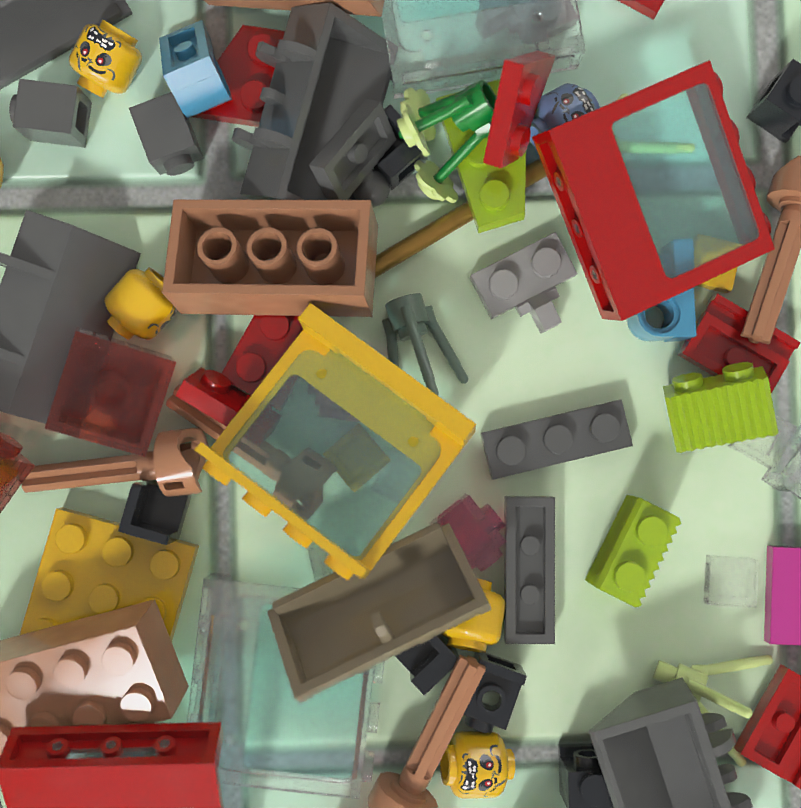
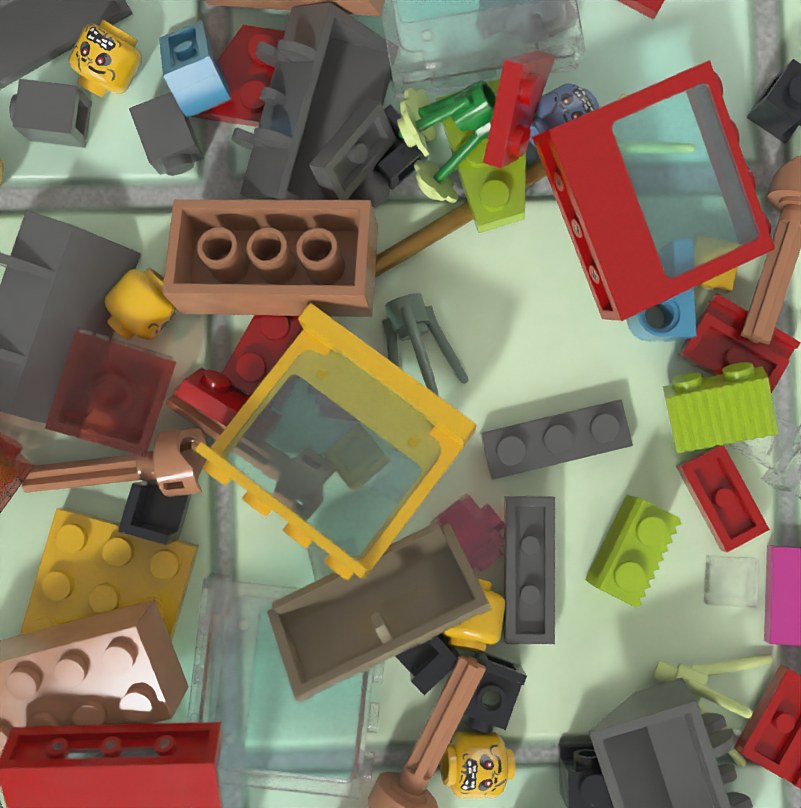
light grey hinge [470,232,577,334] -> none
none -> red plate [676,445,770,553]

